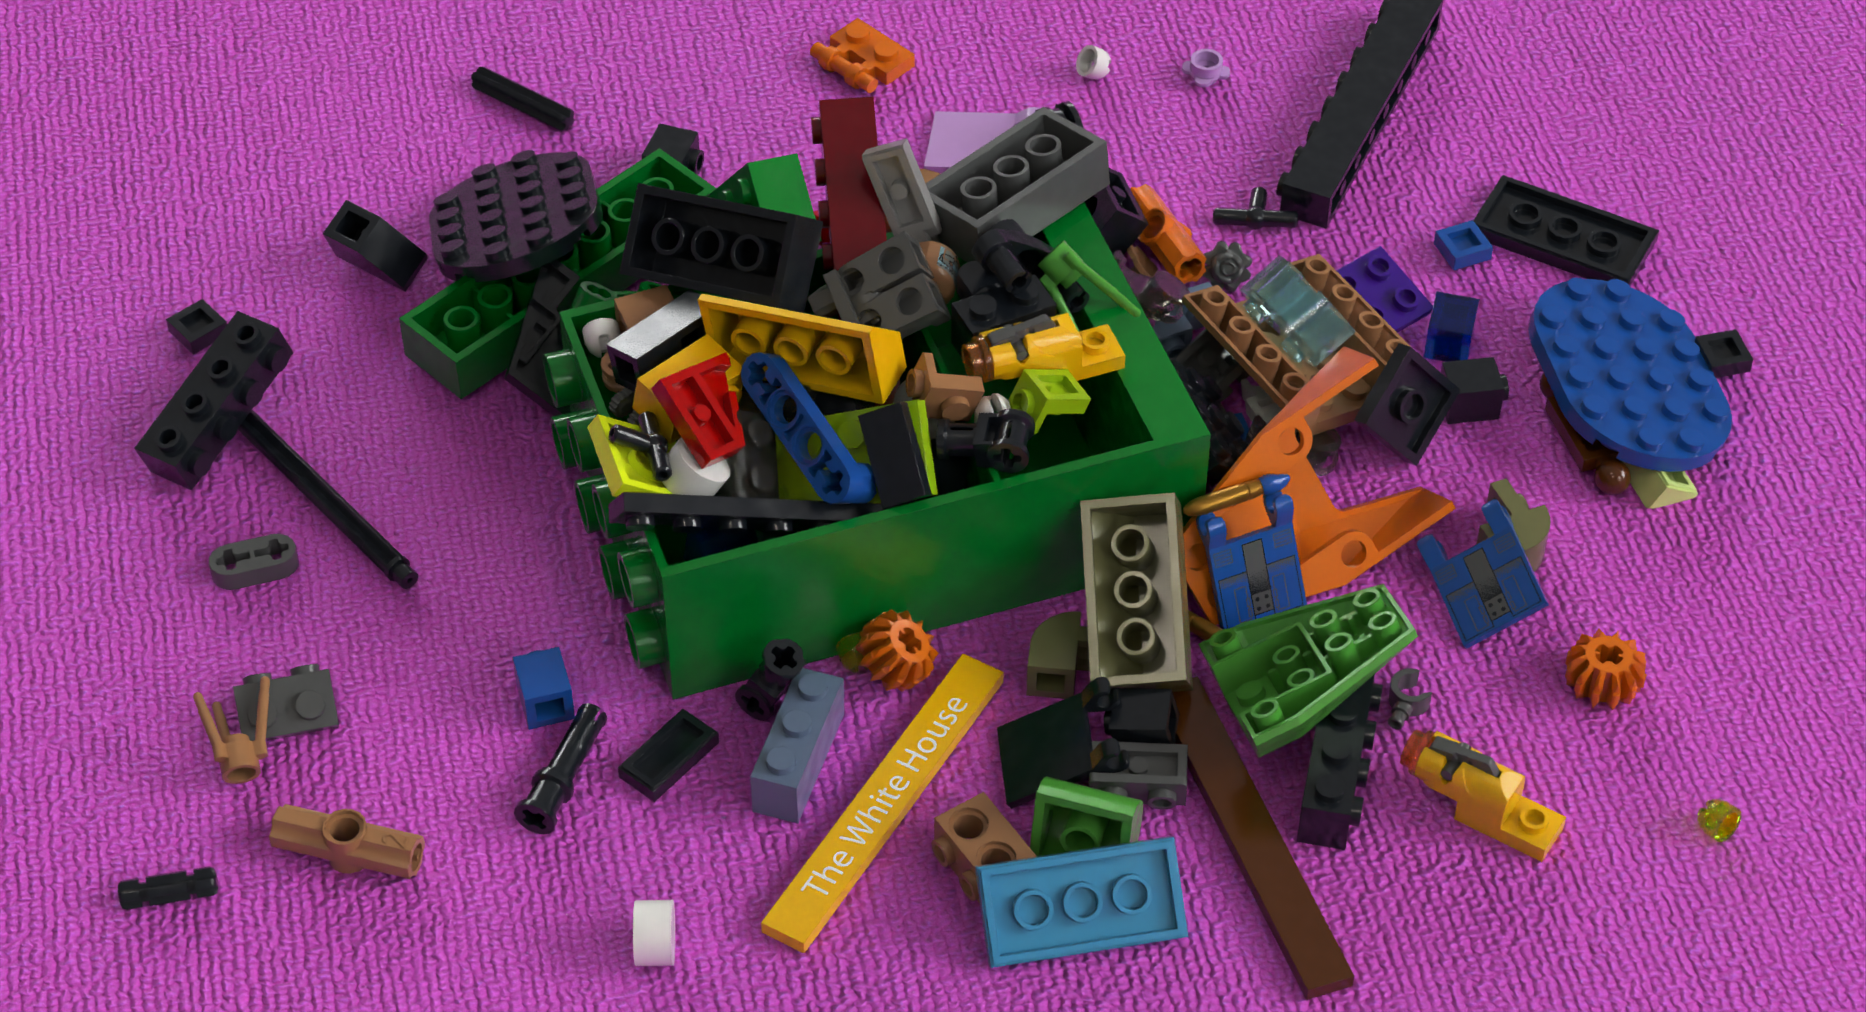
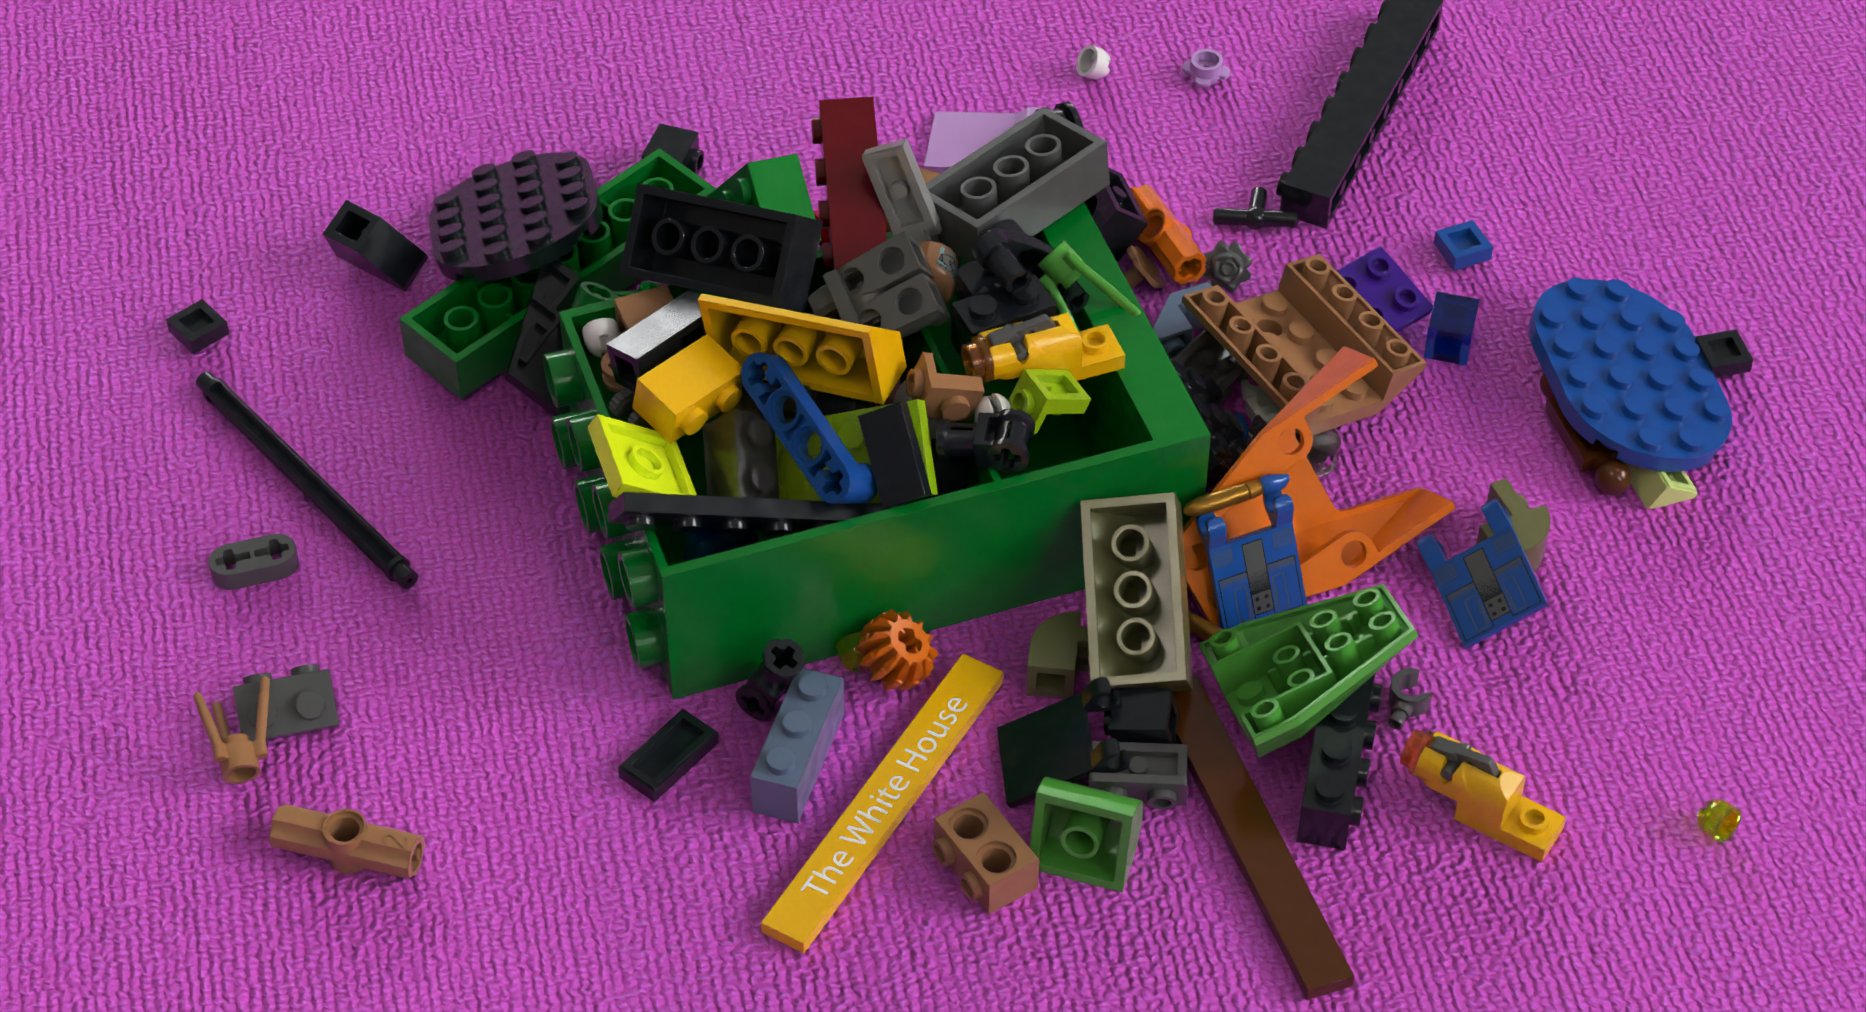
black axle [118,866,218,910] -> none
black brick [134,311,294,490] -> none
black axle [471,67,575,131] -> none
blue brick [513,647,575,730] -> none
black pin [514,703,607,834] -> none
black piece [609,411,672,482] -> none
white piece [633,900,675,966] -> none
red wing [651,352,745,469] -> none
white piece [663,437,730,496] -> none
orange plate [810,18,915,93] -> none
dark azure tile [975,836,1188,968] -> none
clear smoke piece [1113,250,1190,324] -> none
clear light blue brick [1240,255,1356,367] -> none
black plate [1354,343,1460,466] -> none
black brick [1441,357,1509,424] -> none
black tile [1473,175,1659,286] -> none
orange gear [1565,628,1647,710] -> none

